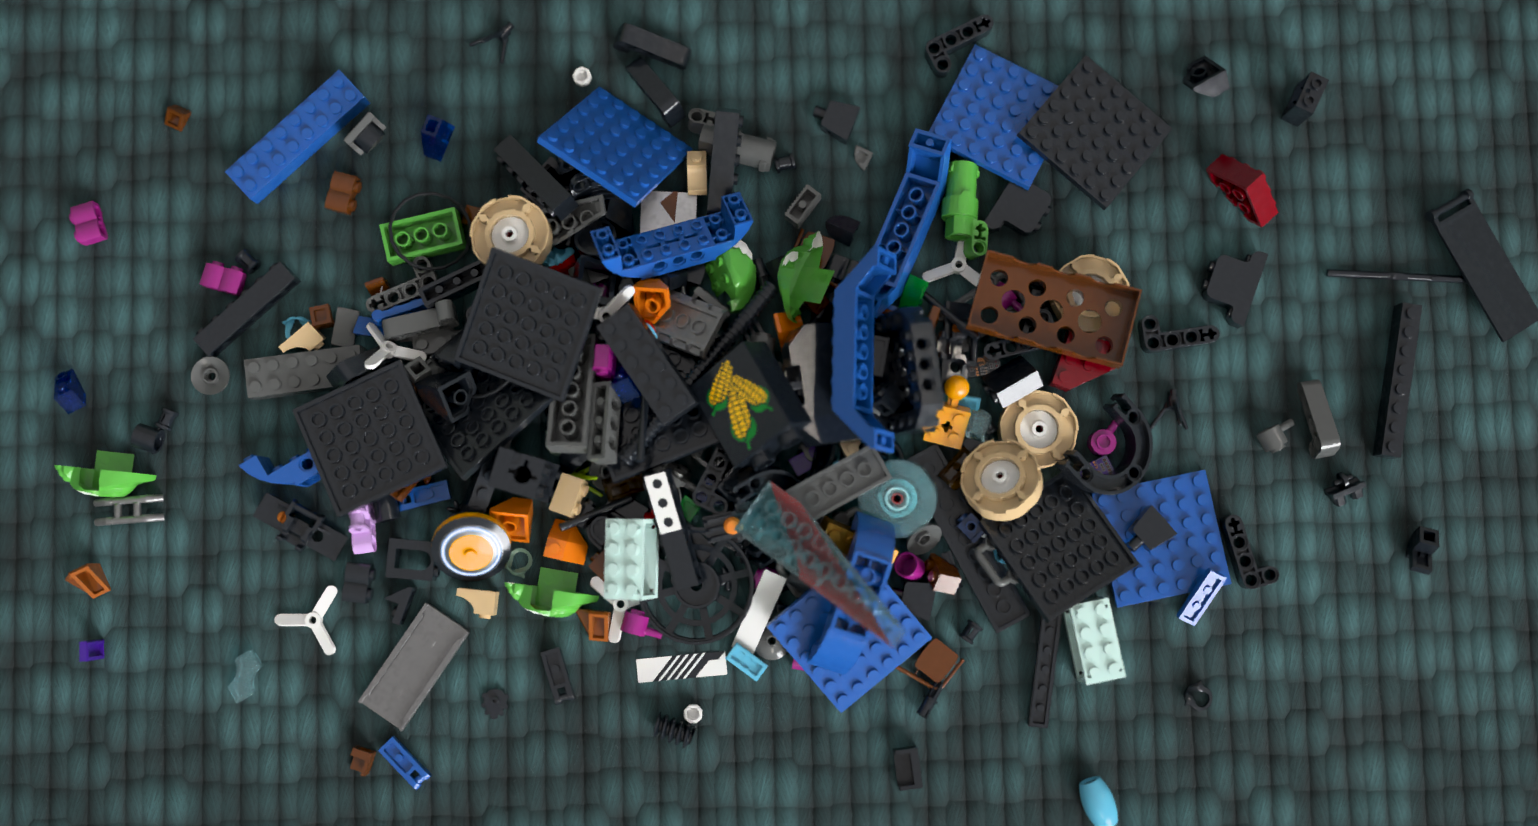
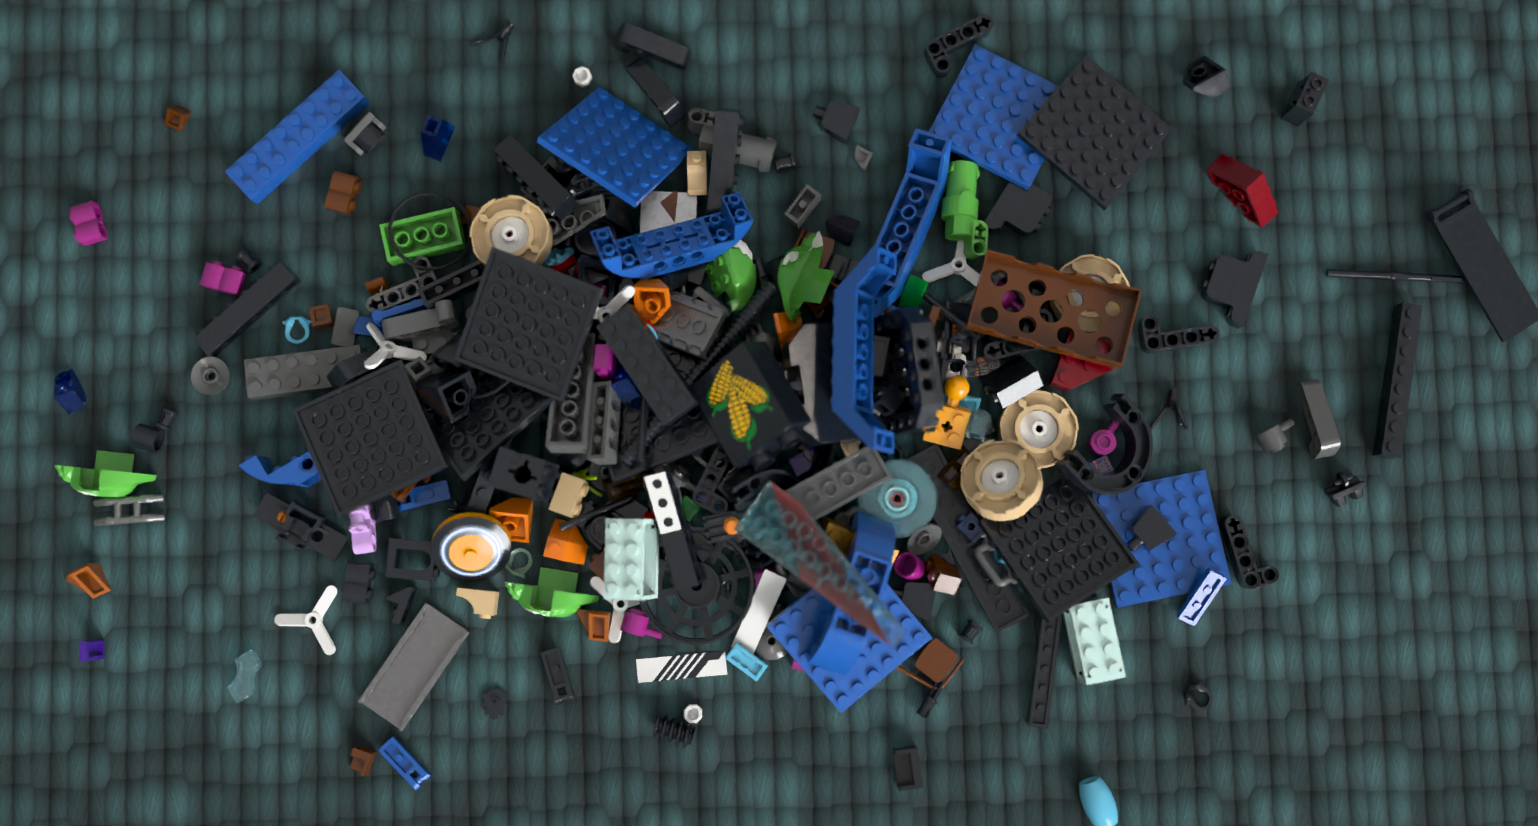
tan arch [279,321,326,353] -> none
black brick [1406,526,1439,575] -> none

